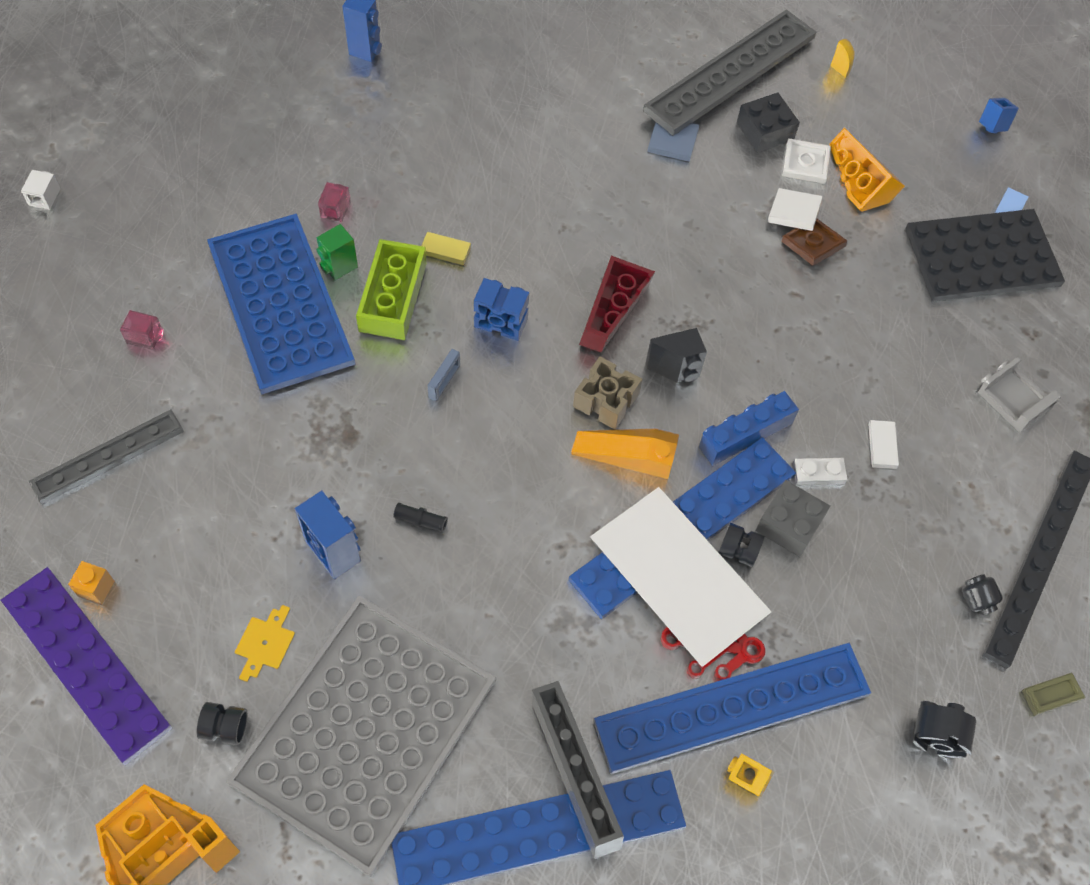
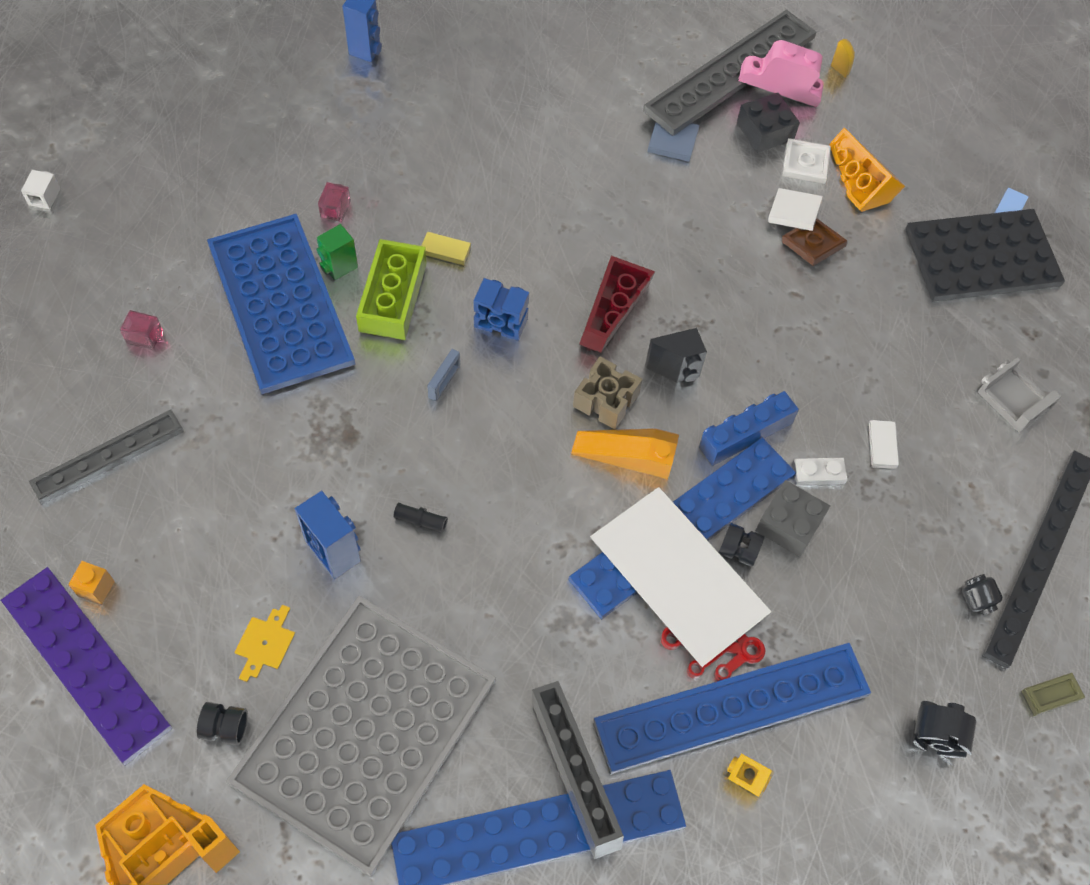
blue brick [979,98,1019,134] -> none
none -> bright pink brick [738,40,824,107]

